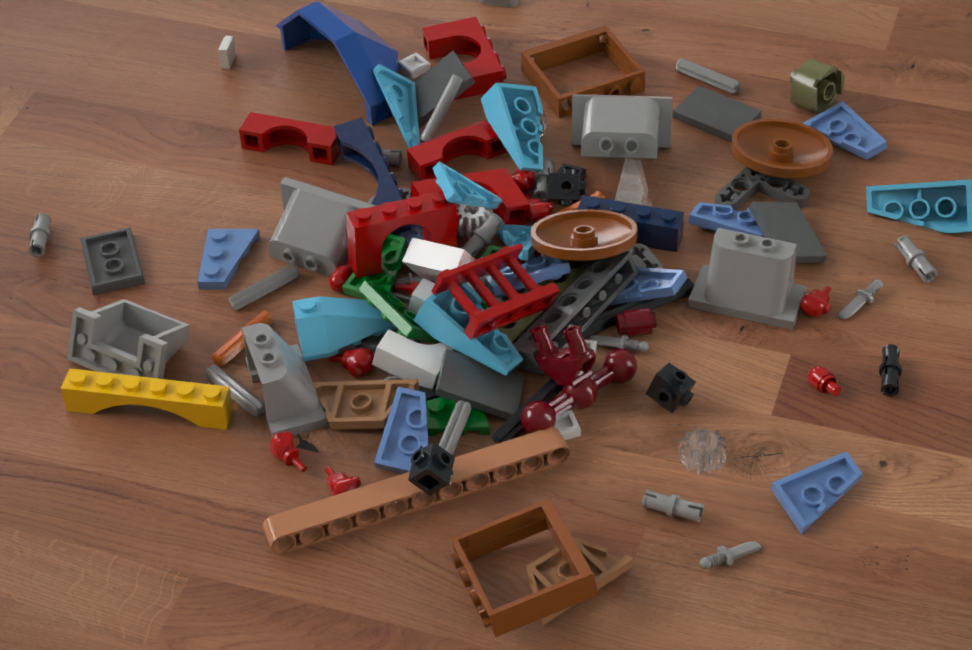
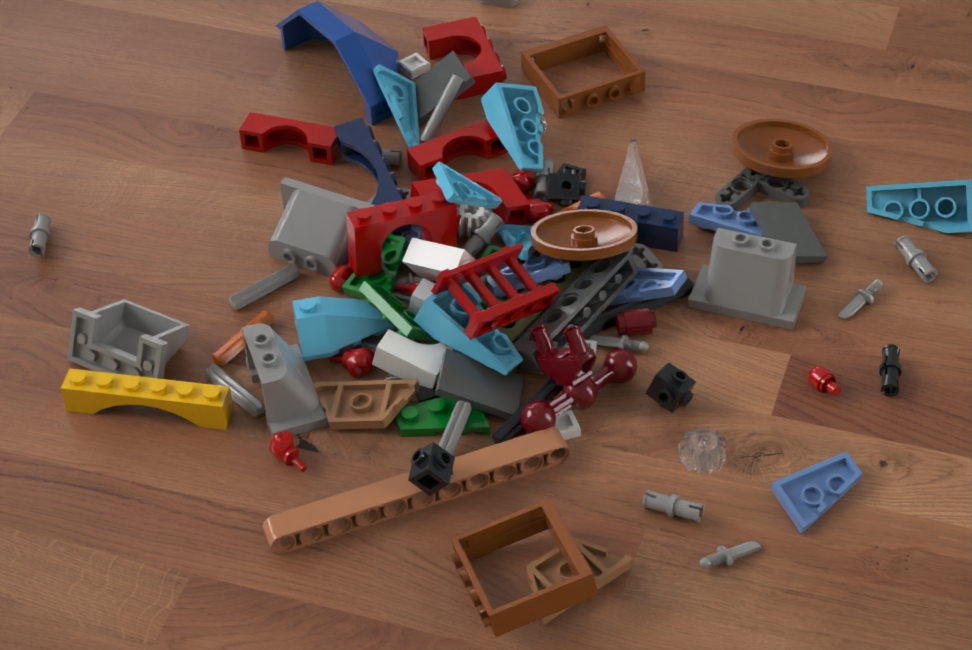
dark grey tile [80,227,145,295] -> none
medium blue wing [197,229,260,290] -> none
white tile [218,35,236,69] -> none
red piece [325,467,362,496] -> none
medium blue wing [374,387,428,474] -> none
light grey windscreen [571,94,672,159] -> none
dark grey tile [673,86,761,142] -> none
light grey axle [676,58,740,94] -> none
olive brick [790,59,844,114] -> none
red piece [800,286,832,318] -> none
medium blue wing [802,101,887,160] -> none

